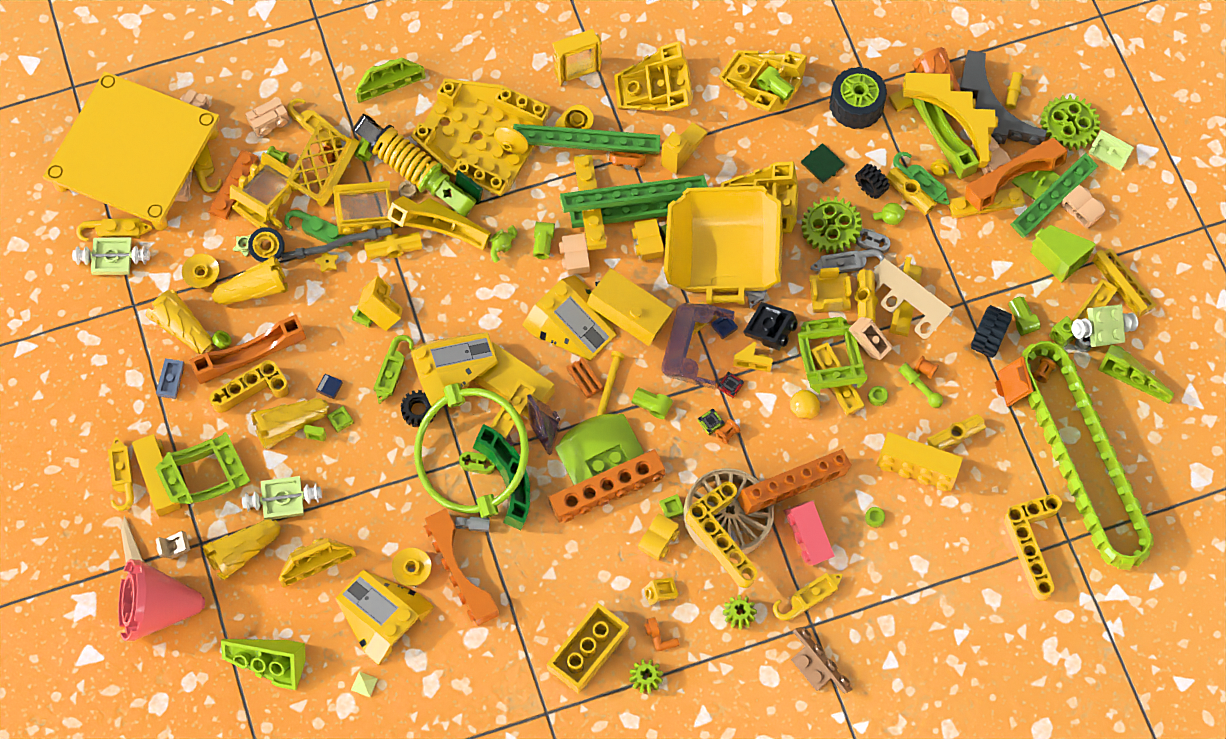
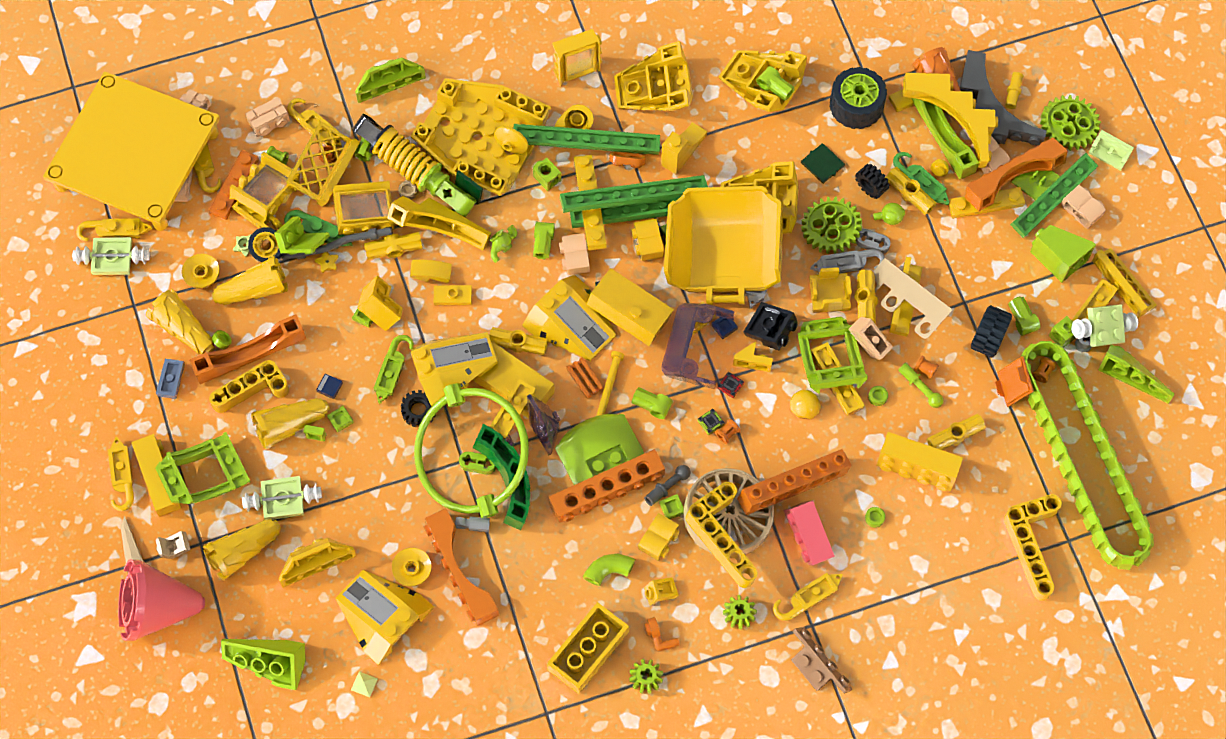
none -> lime bracket [274,216,330,255]
none -> yellow slope [410,260,452,283]
none -> yellow plate [433,285,472,305]
none -> yellow piece [489,327,548,356]
none -> lime brick [533,158,562,191]
none -> lime cylinder [583,553,636,586]
none -> dark grey pin [644,465,691,506]

